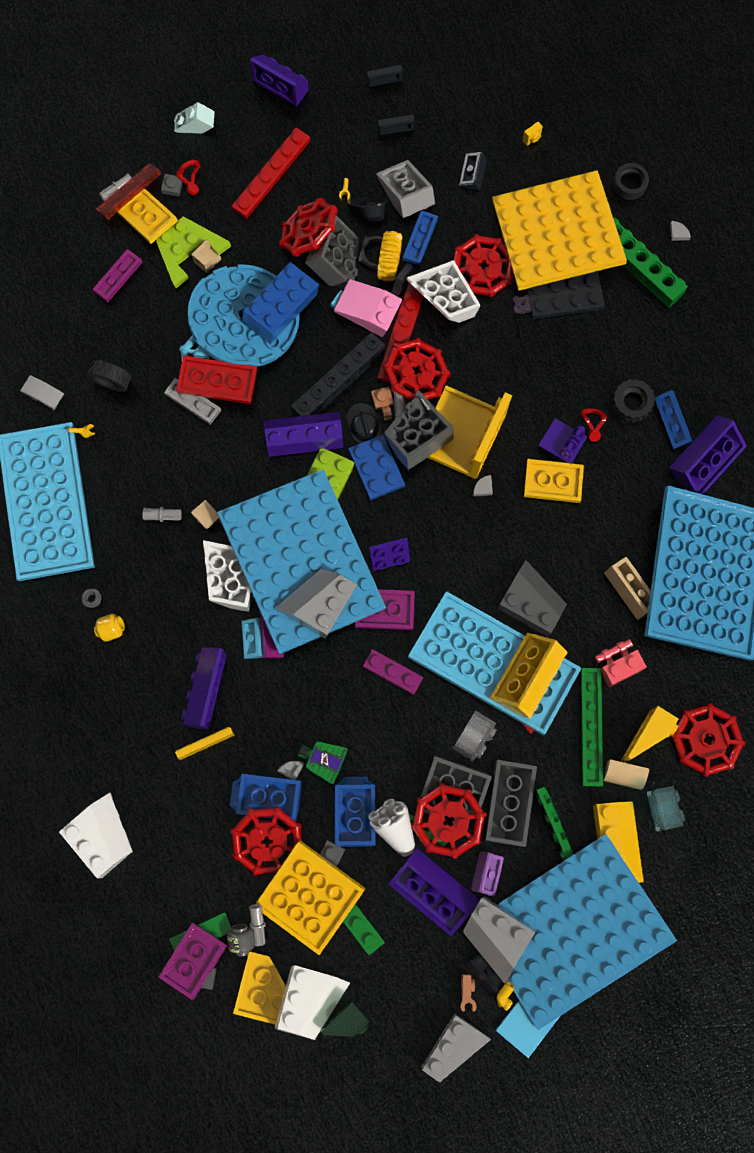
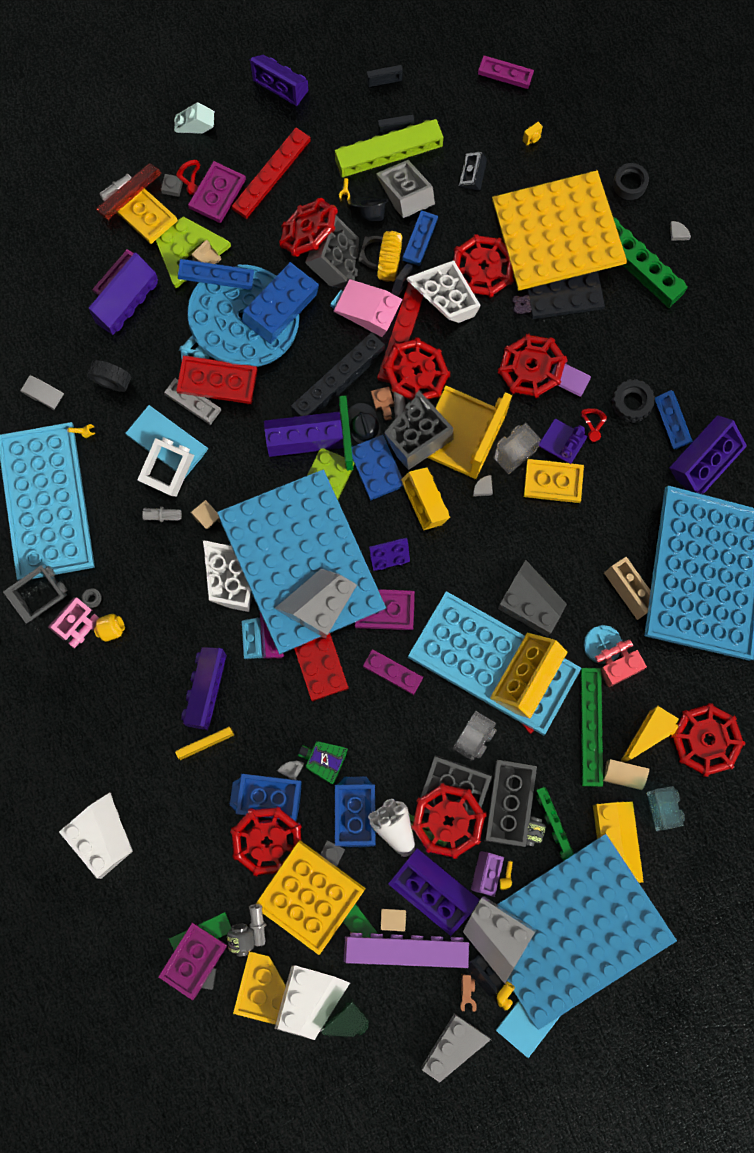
none -> dark grey window [3,564,67,623]
none -> bright pink brick [48,597,99,648]
none -> dark purple slope [89,253,158,335]
none -> medium azure tile [125,405,208,478]
none -> white window [138,437,194,497]
none -> blue plate [178,259,254,290]
none -> magenta plate [188,161,246,223]
none -> red plate [294,633,349,701]
none -> lime brick [335,119,443,178]
none -> green tile [339,396,353,471]
none -> medium lavender brick [344,933,469,968]
none -> tan panel [381,909,406,931]
none -> yellow brick [401,467,450,530]
none -> magenta plate [478,56,534,89]
none -> clear brick [494,423,541,474]
none -> red plate [498,333,567,398]
none -> yellow hand [500,861,513,890]
none -> dark grey head [526,816,546,846]
none -> medium lavender slope [548,364,591,397]
none -> medium azure tile [583,625,622,664]

